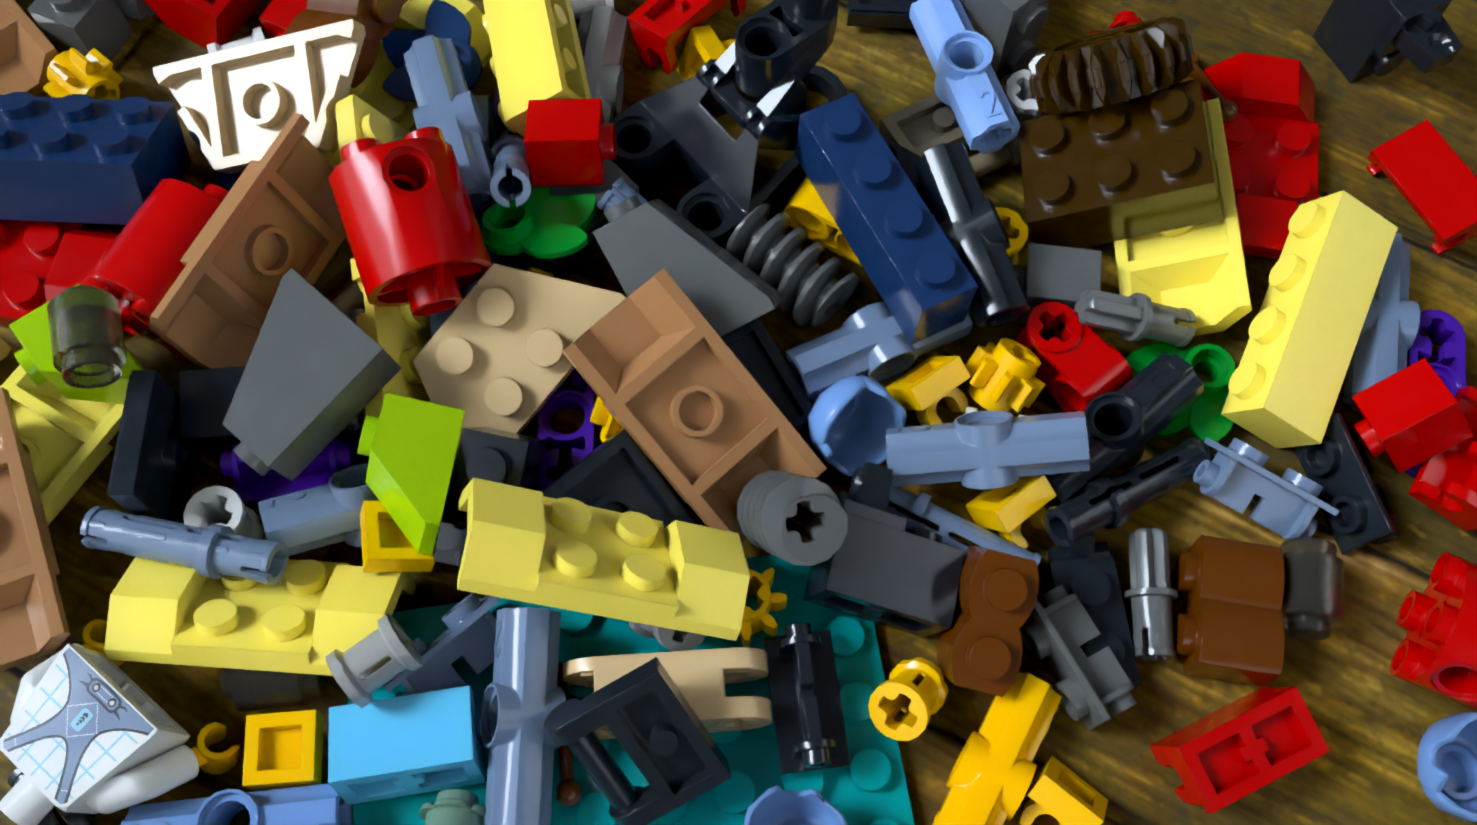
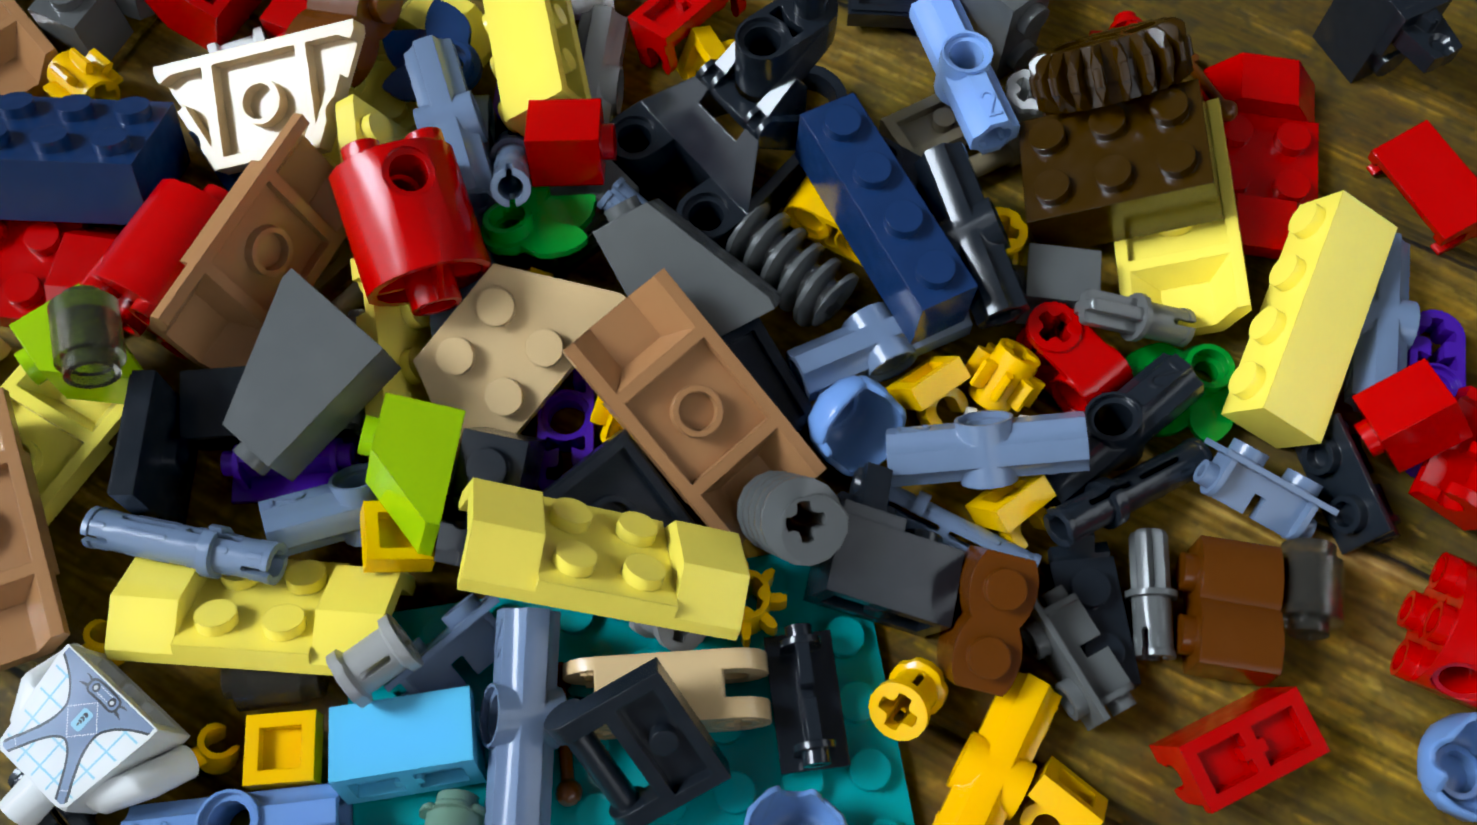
white bush [183,485,264,540] -> none

